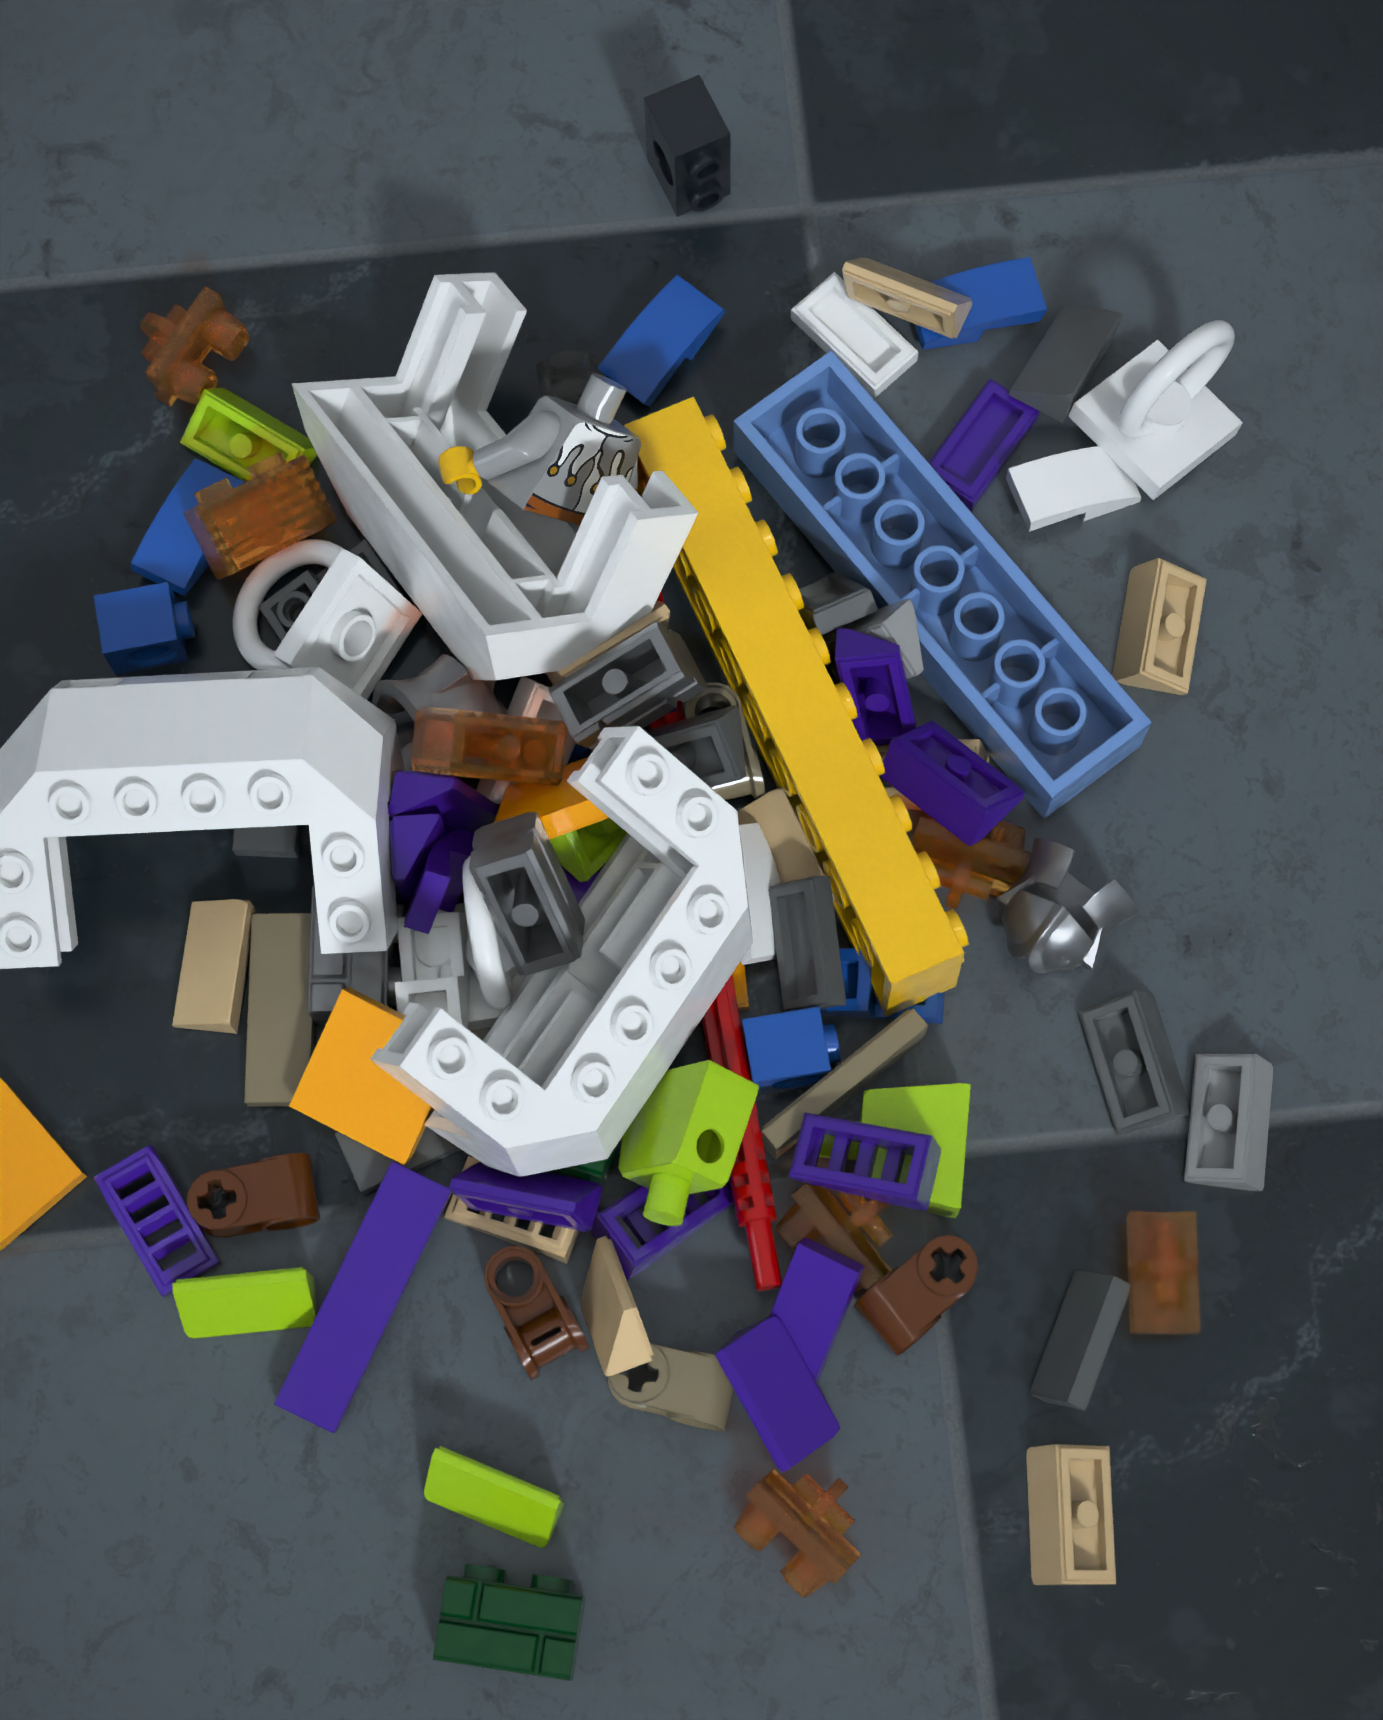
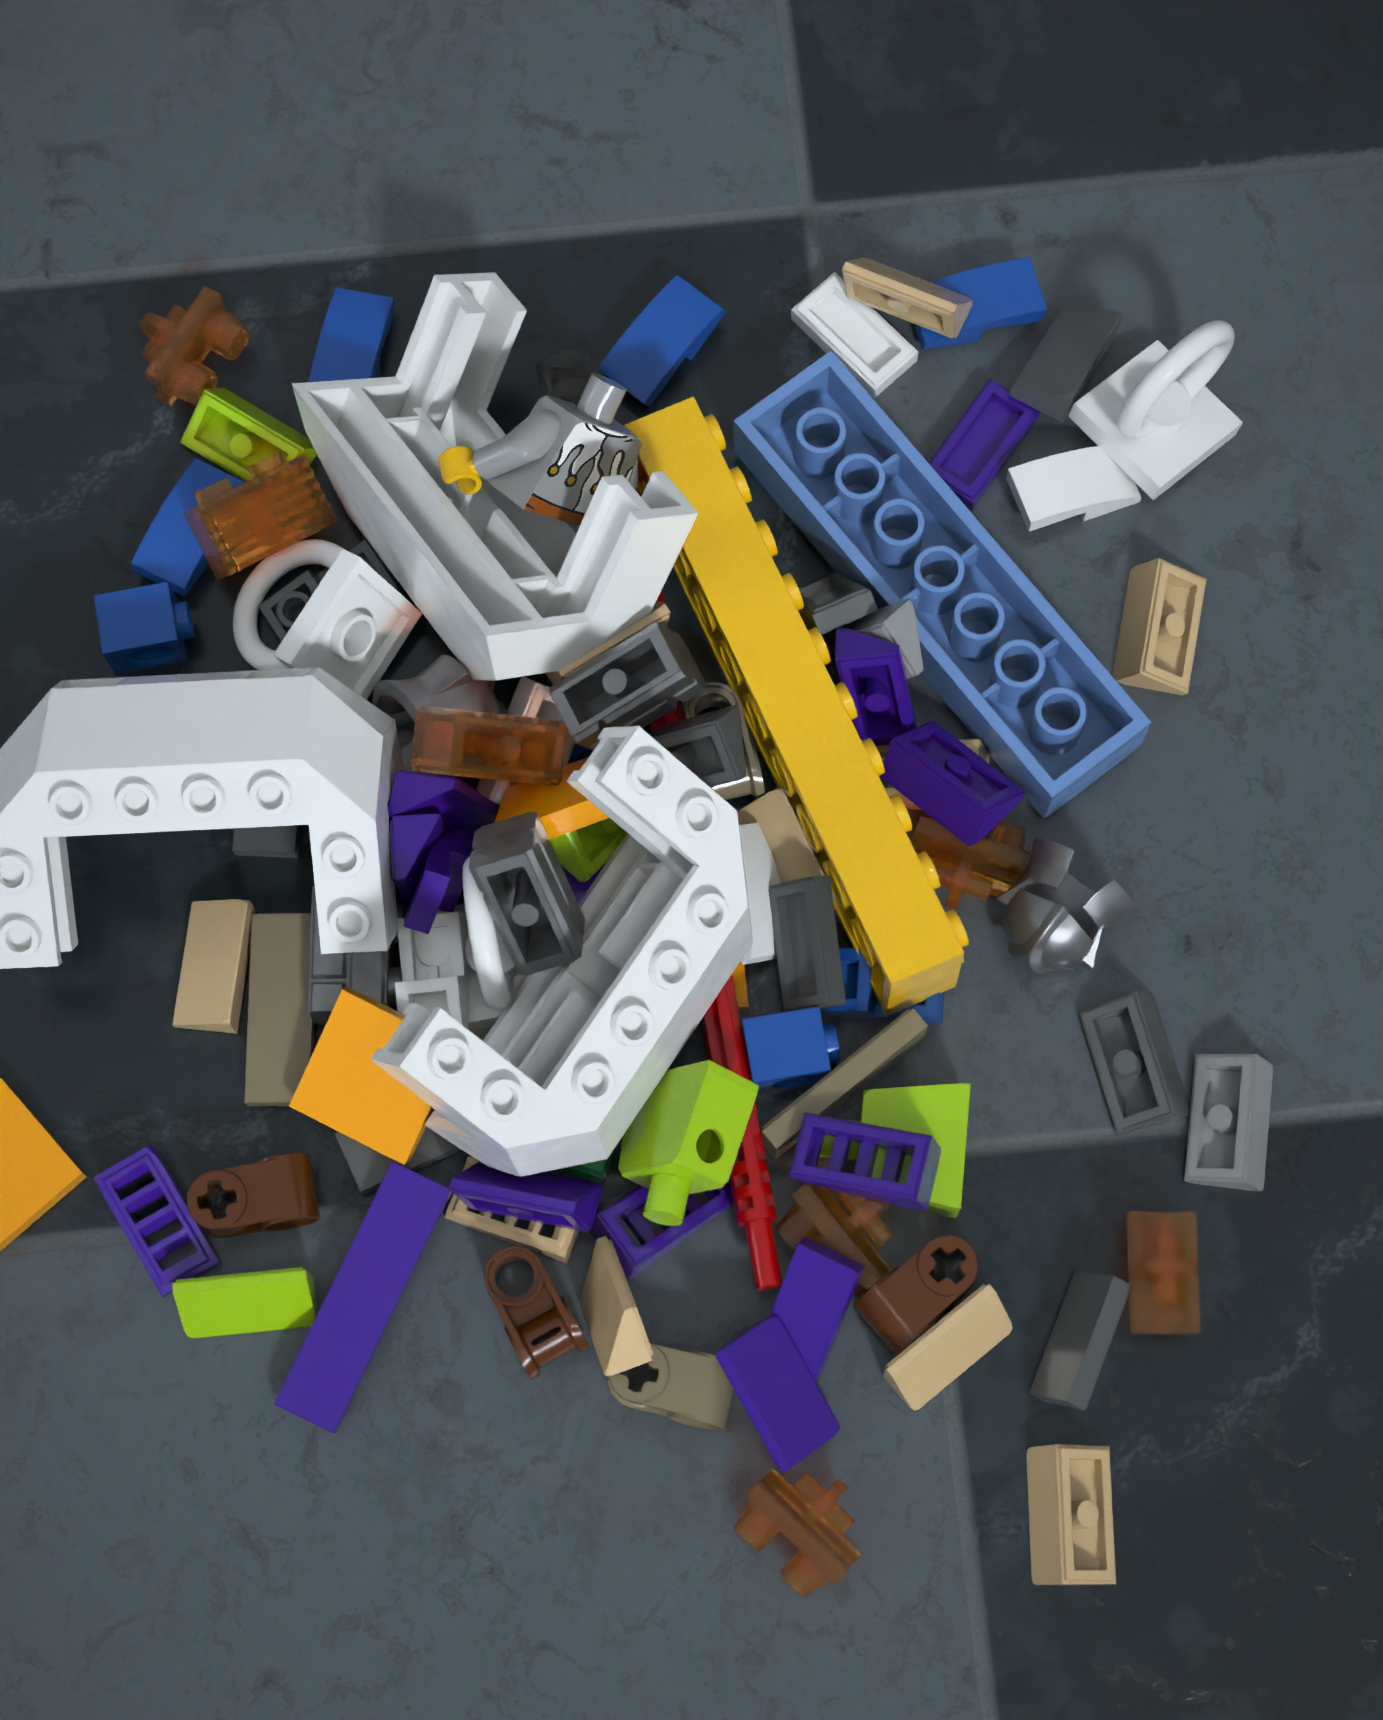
lime slope [424,1446,564,1548] -> none
dark green brick [433,1564,585,1681] -> none
black brick [644,75,731,217] -> none
none -> blue slope [308,287,395,382]
none -> tan slope [883,1284,1013,1411]

